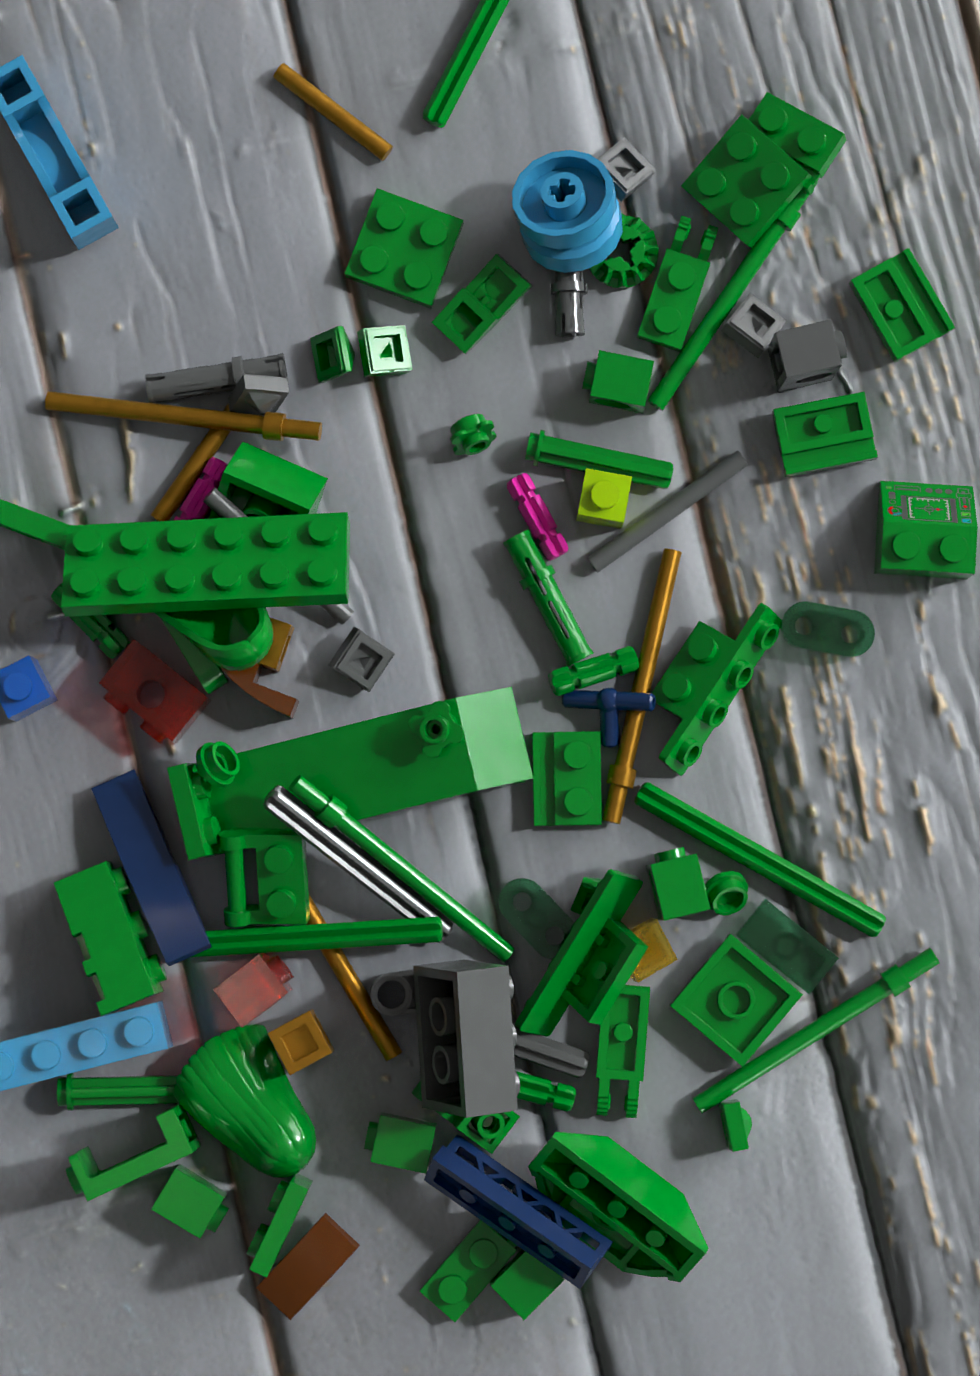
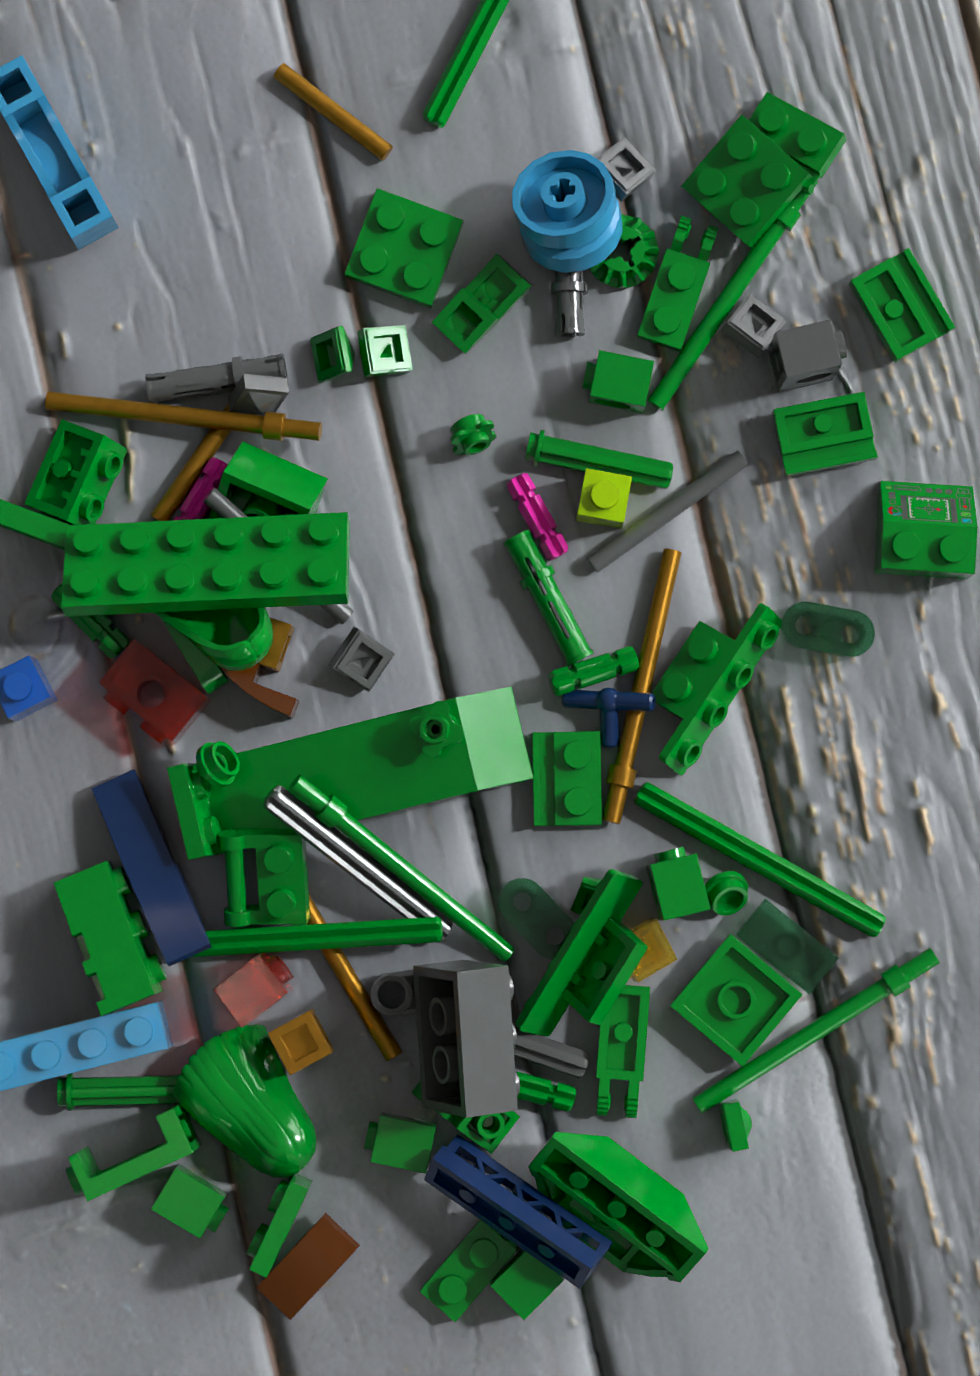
none -> green bracket [24,419,127,525]

